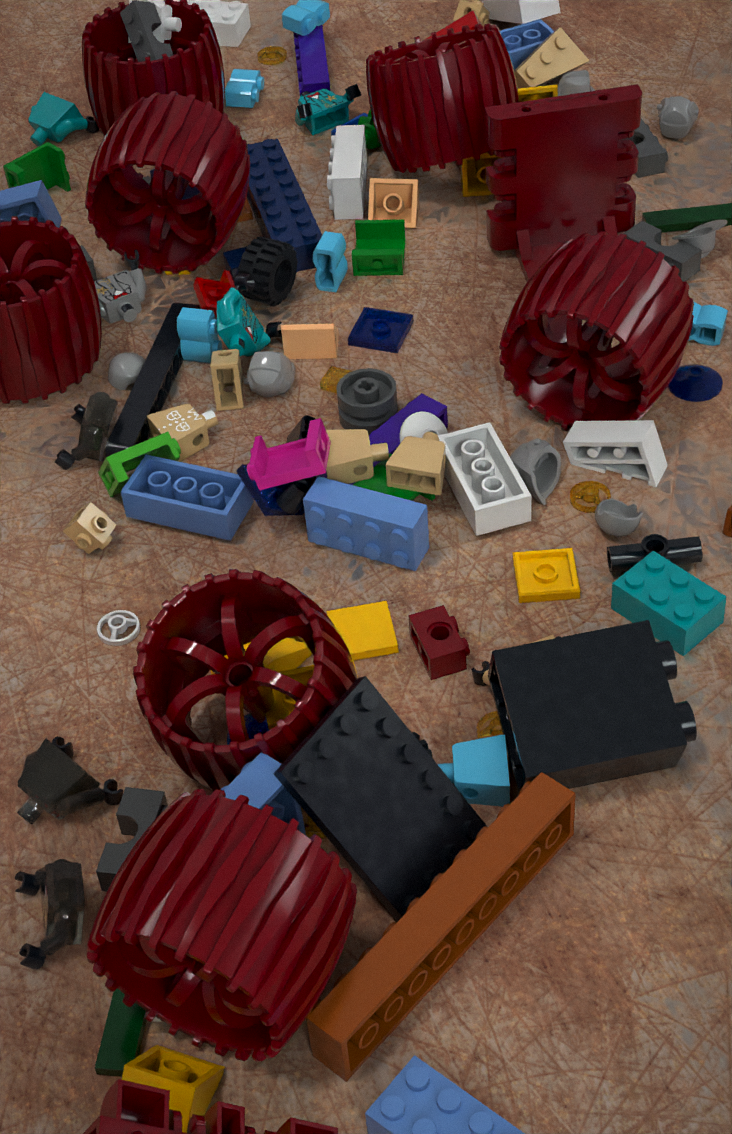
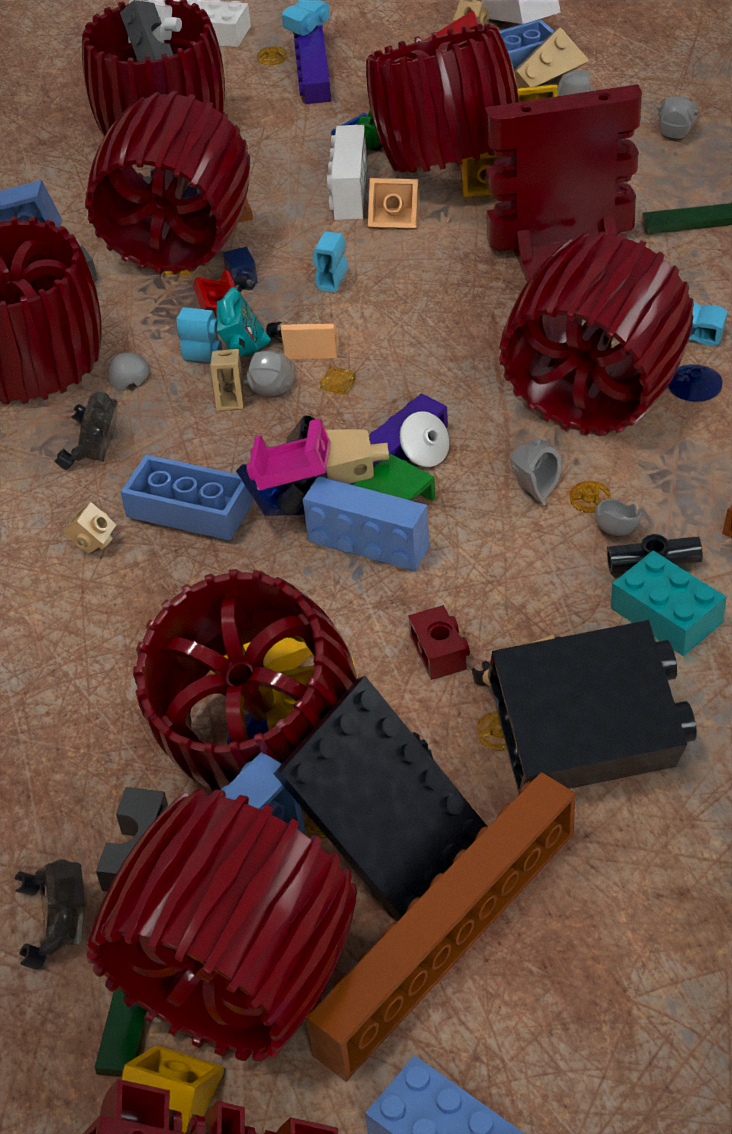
green panel [3,142,71,192] -> none
clear smoke torso [17,736,123,825] -> none
teal torso [28,92,99,146] -> none
light grey torso [95,250,147,323] -> none
white piece [97,610,140,646] -> none
bright green panel [98,432,181,497] -> none
black beam [106,303,201,457] -> none
tan torso [147,404,218,462] -> none
medium azure brick [225,69,264,108] -> none
black tyre [238,236,298,306] -> none
dark blue brick [246,139,322,272] -> none
teal torso [295,84,362,135] -> none
yellow tile [326,601,399,661] -> none
dark grey wheel [336,368,398,435] -> none
clear blue tile [348,307,414,354] -> none
green panel [352,219,406,276] -> none
tan torso [386,432,446,496] -> none
medium azure torso [437,735,510,807] -> none
white brick [438,422,532,536] -> none
yellow tile [512,548,580,603] -> none
white wedge [563,420,668,487] -> none
dark grey arch [620,118,668,178] -> none
dark grey arch [623,221,702,282] -> none
light grey piece [672,219,728,258] -> none

